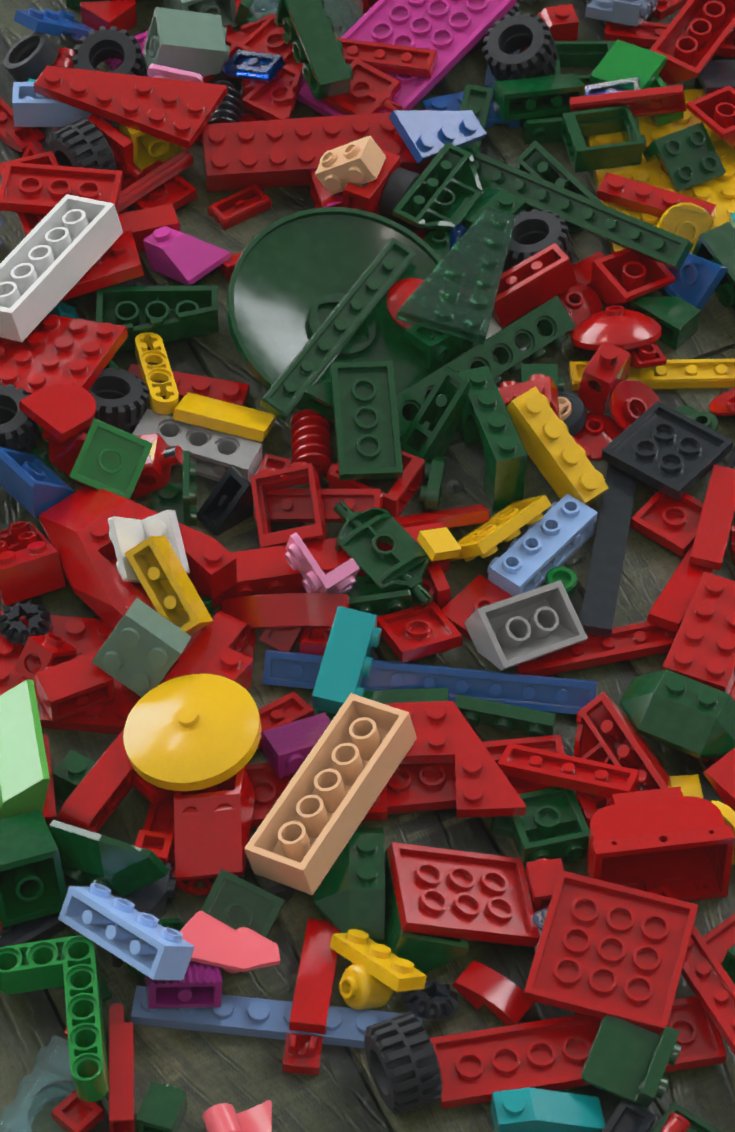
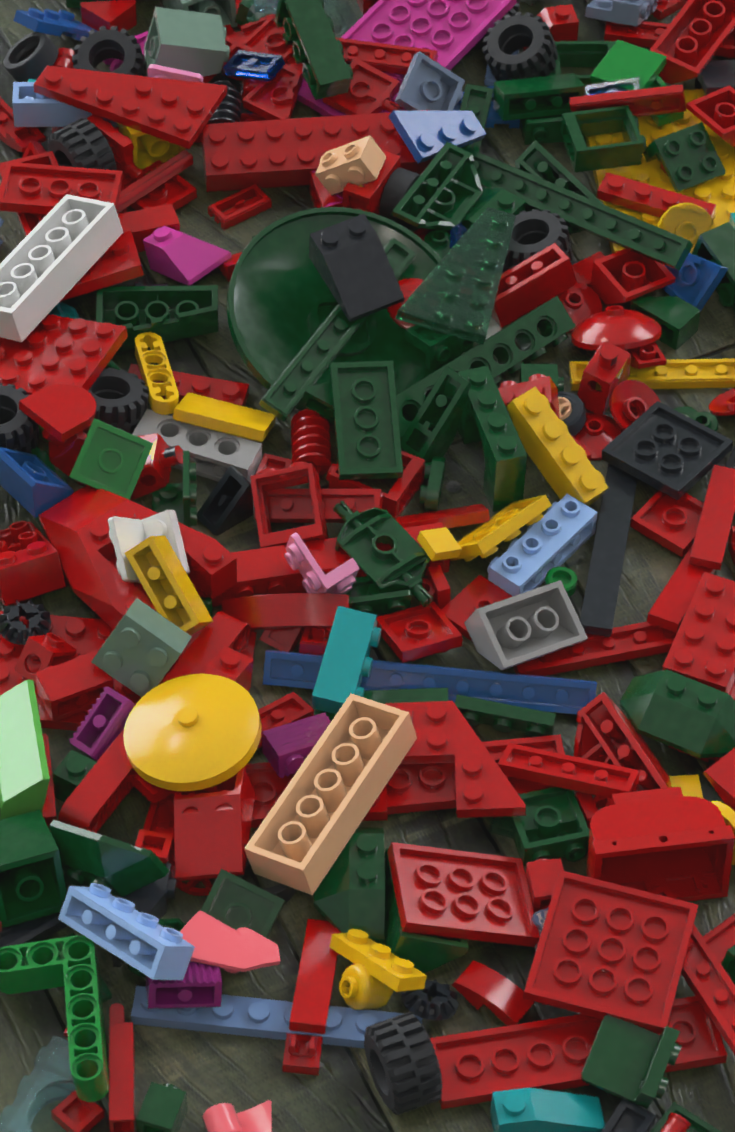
none -> magenta brick [69,687,135,762]
none -> black slope [309,214,404,322]
none -> sand blue plate [394,51,465,110]

